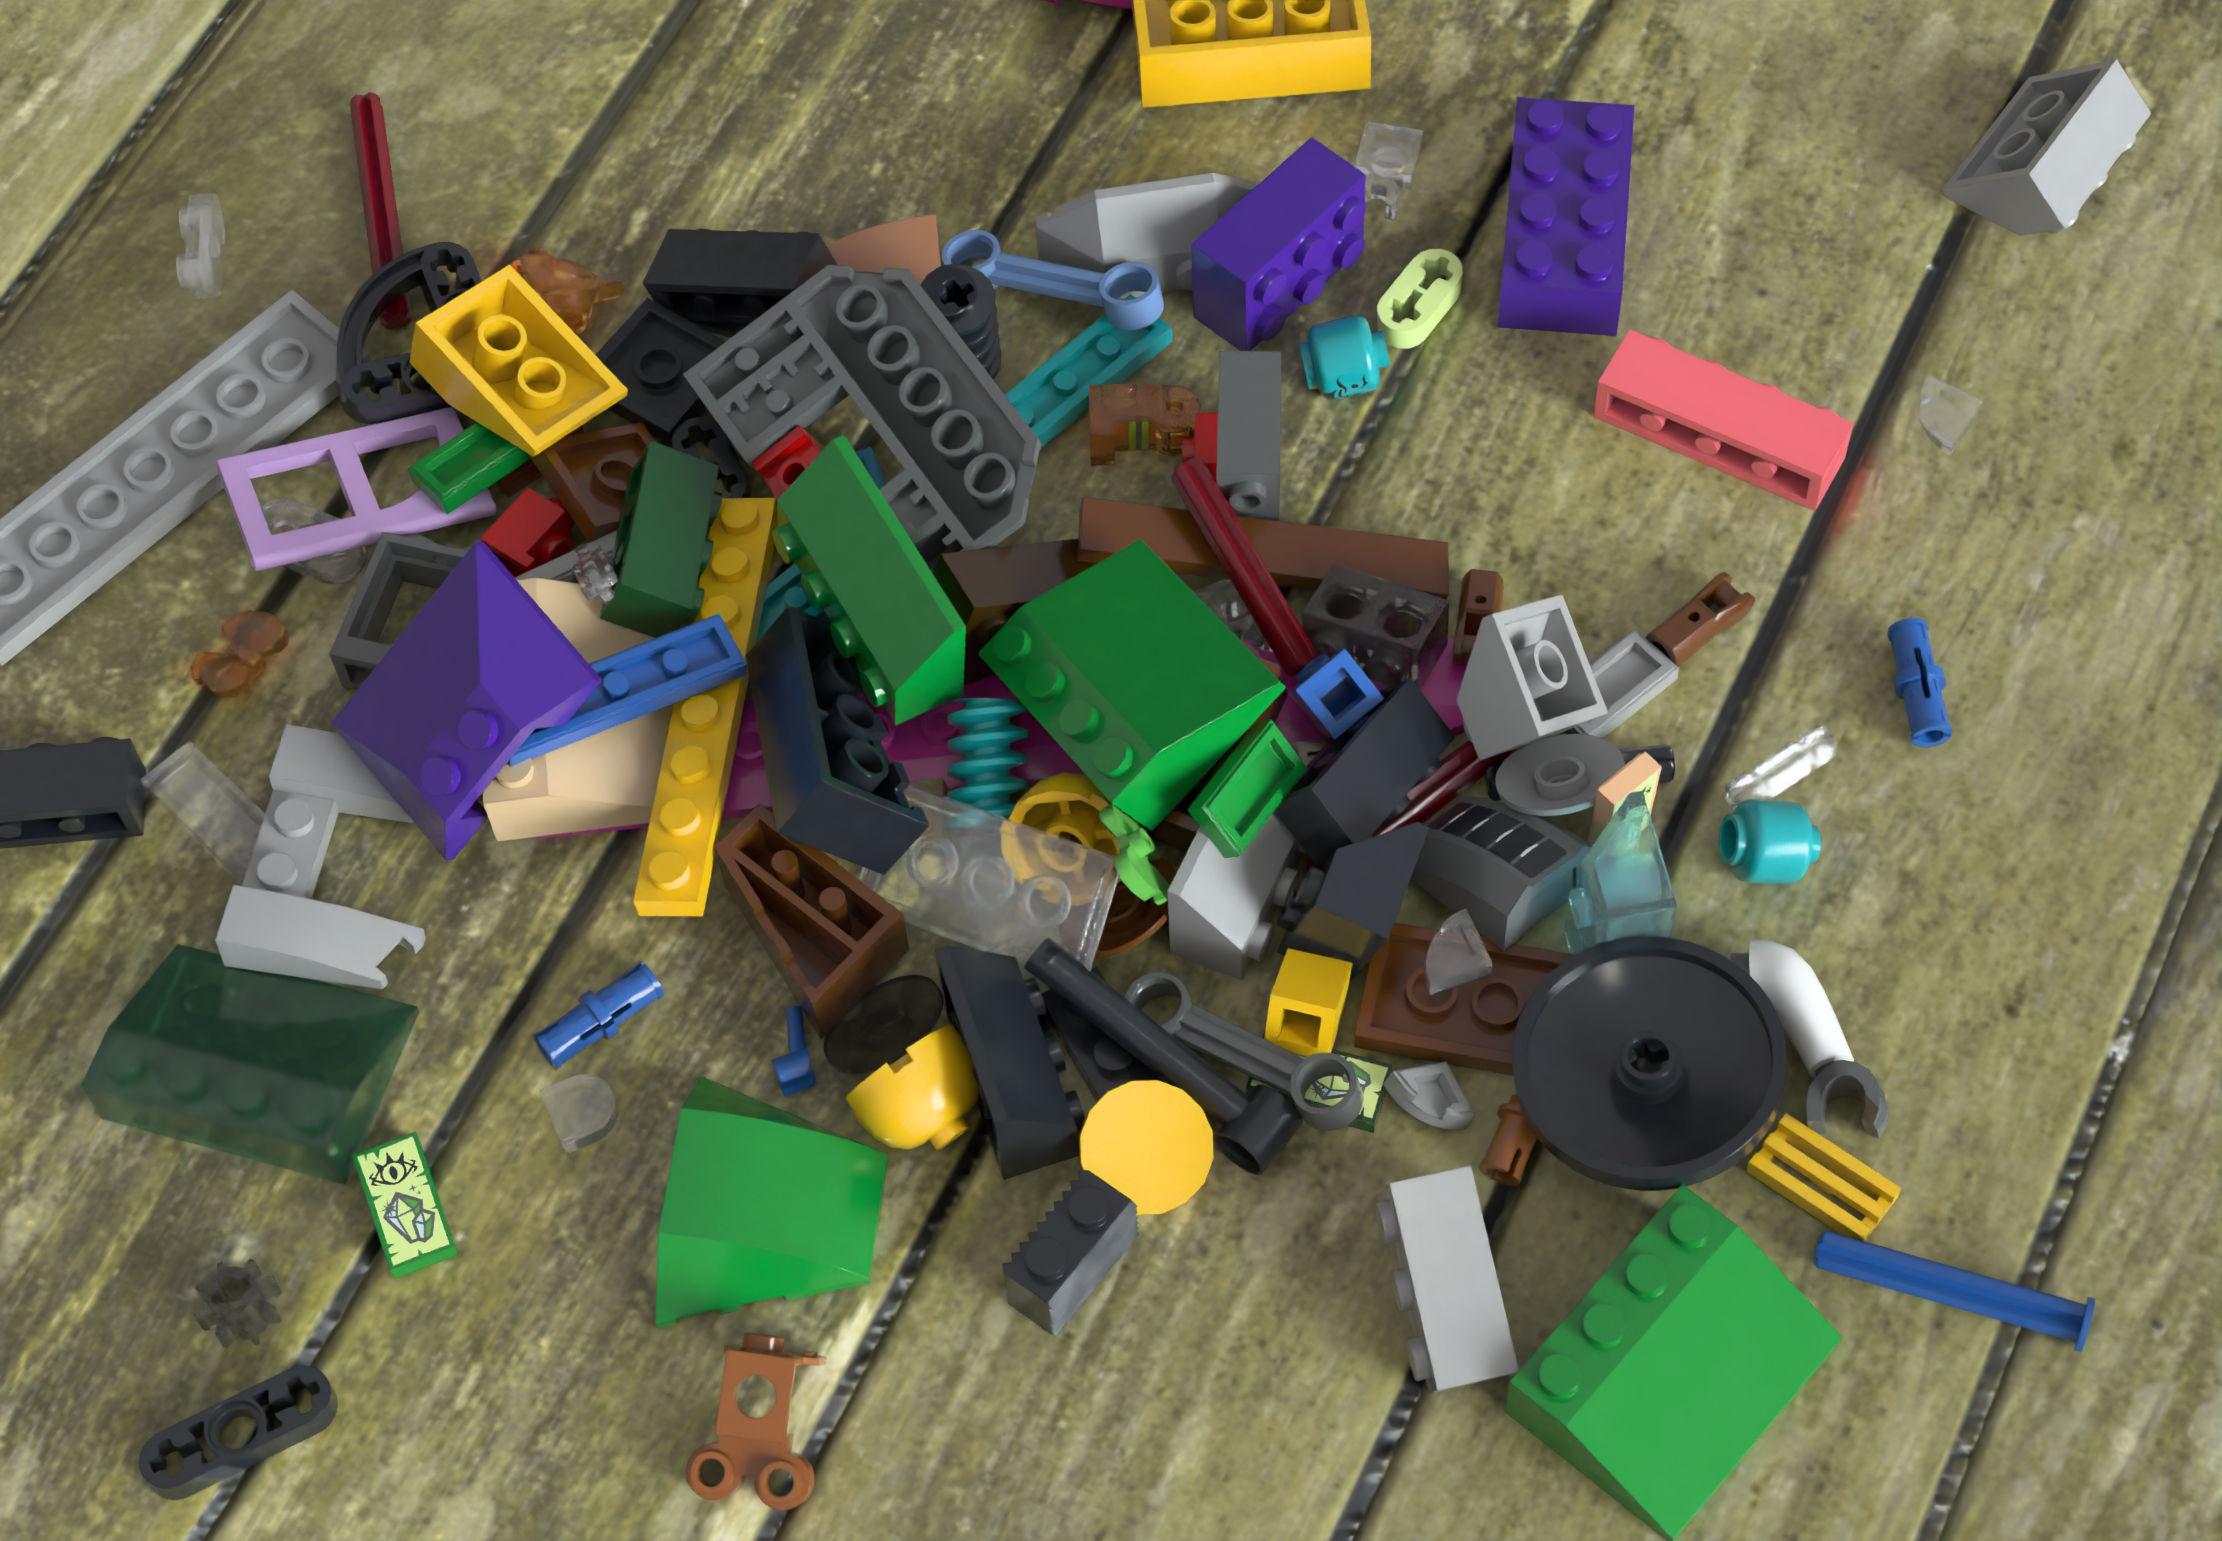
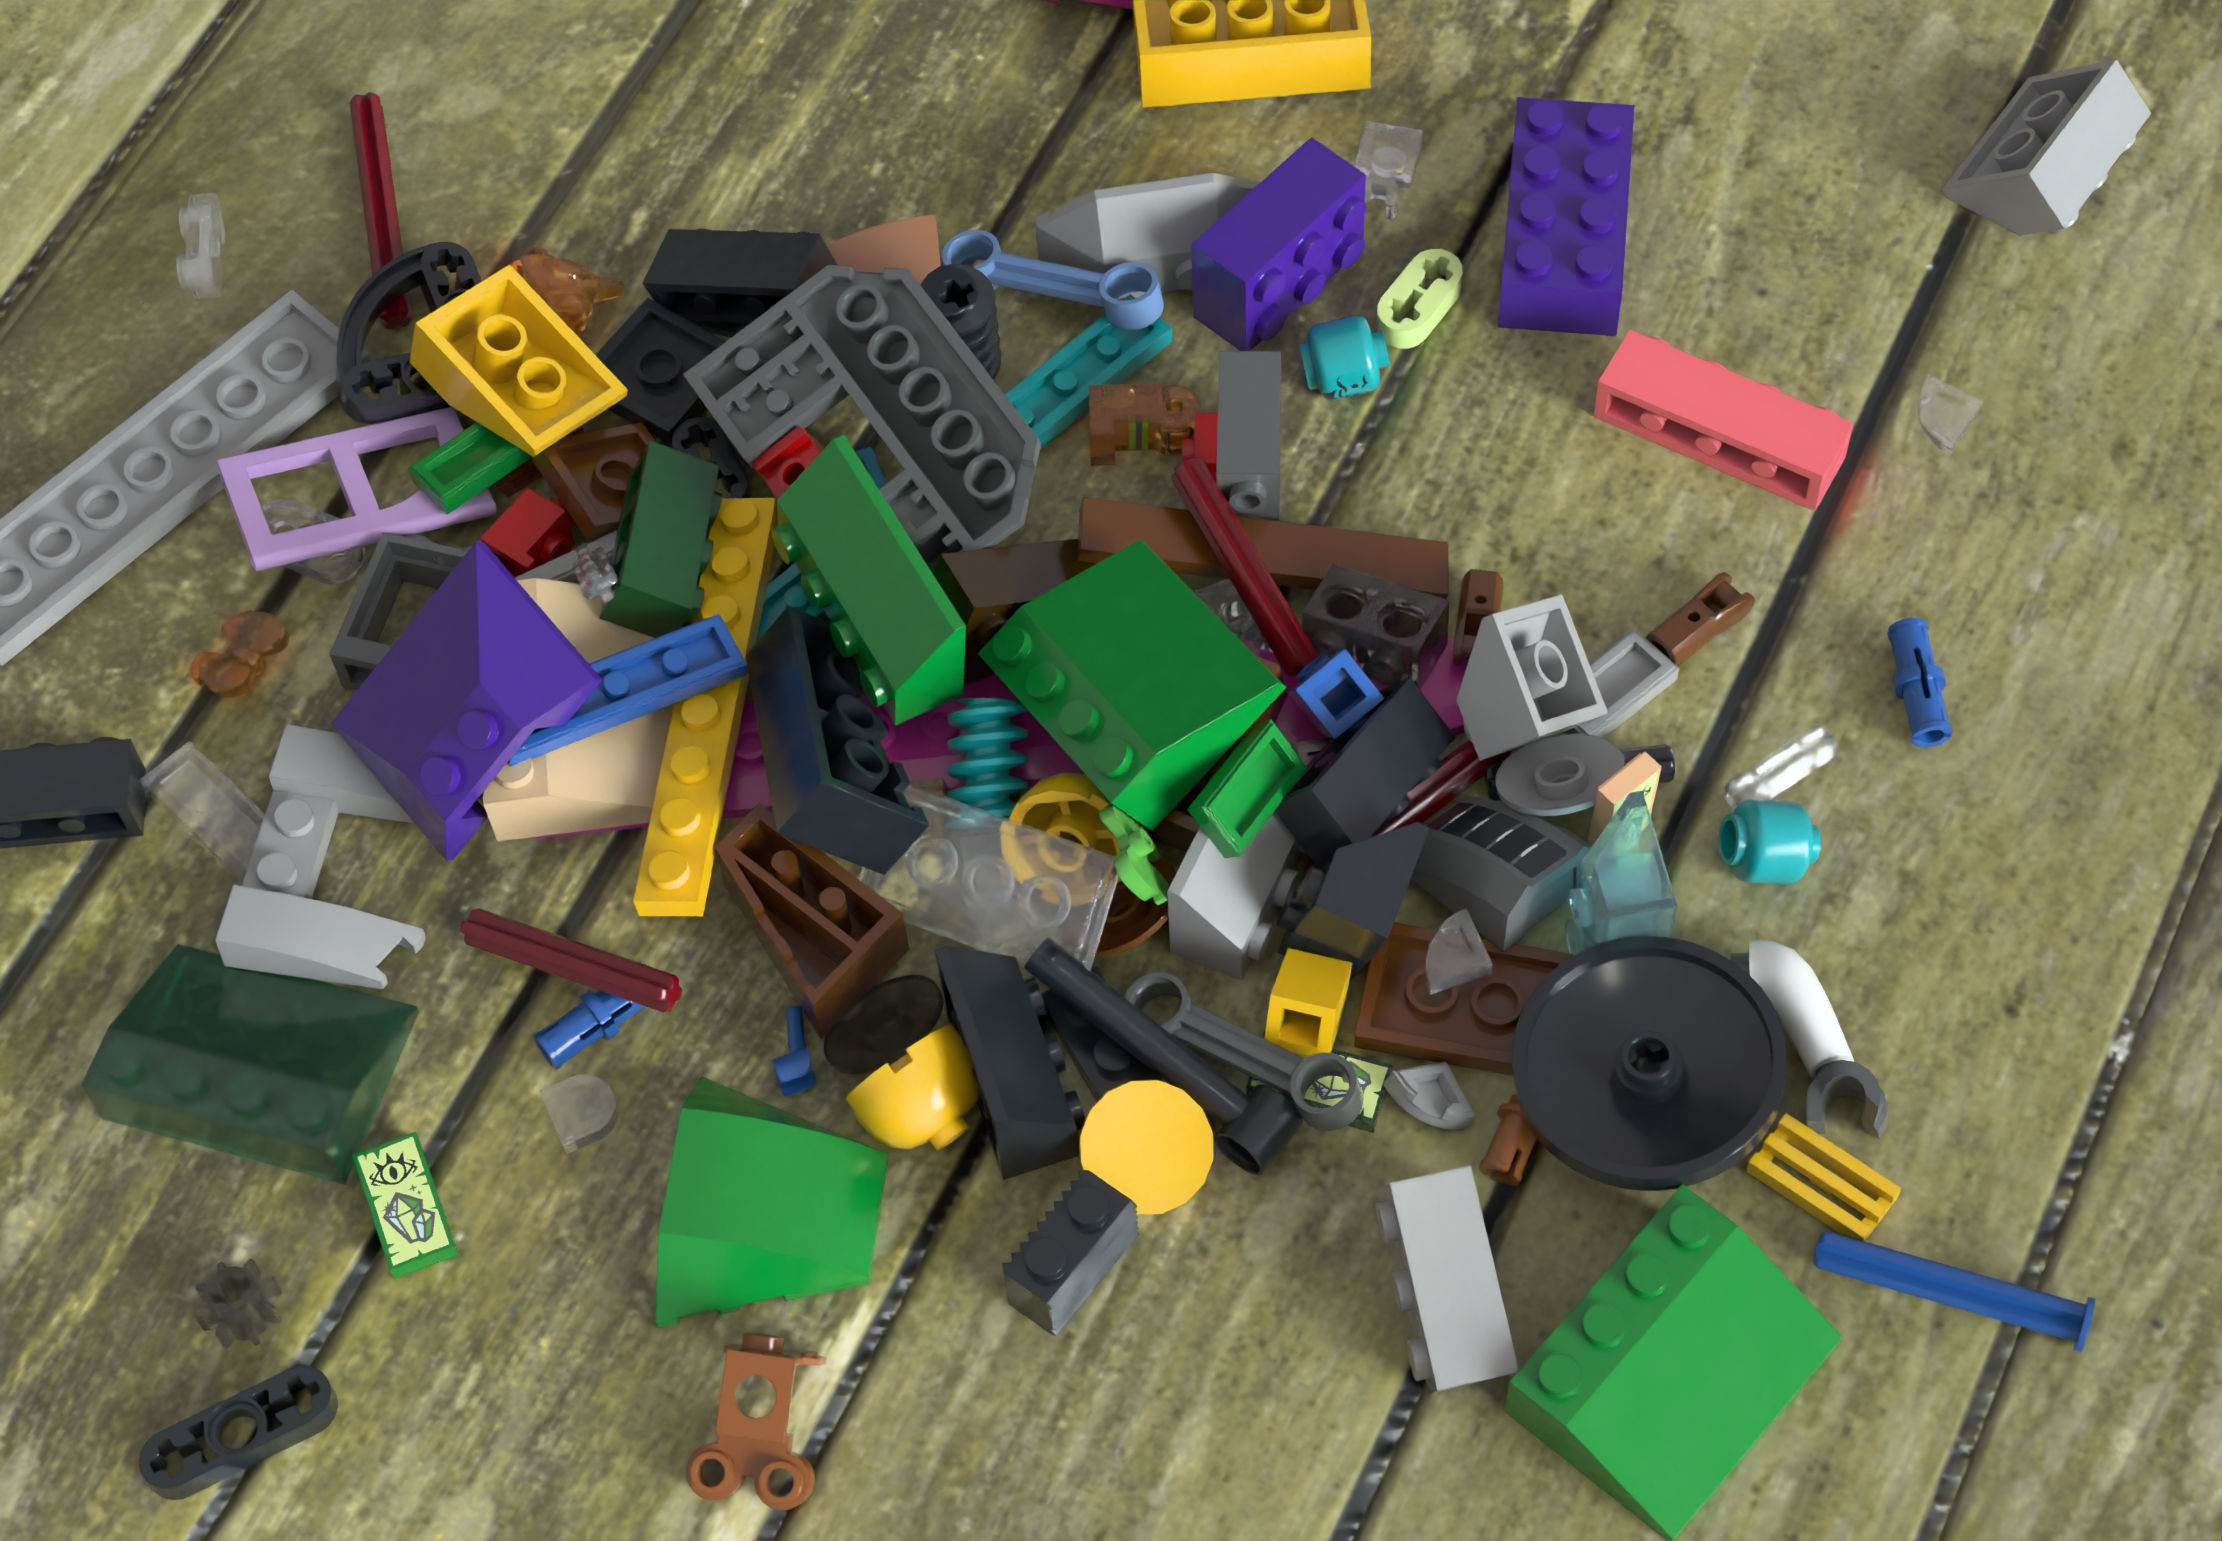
none -> dark red axle [460,908,683,1013]

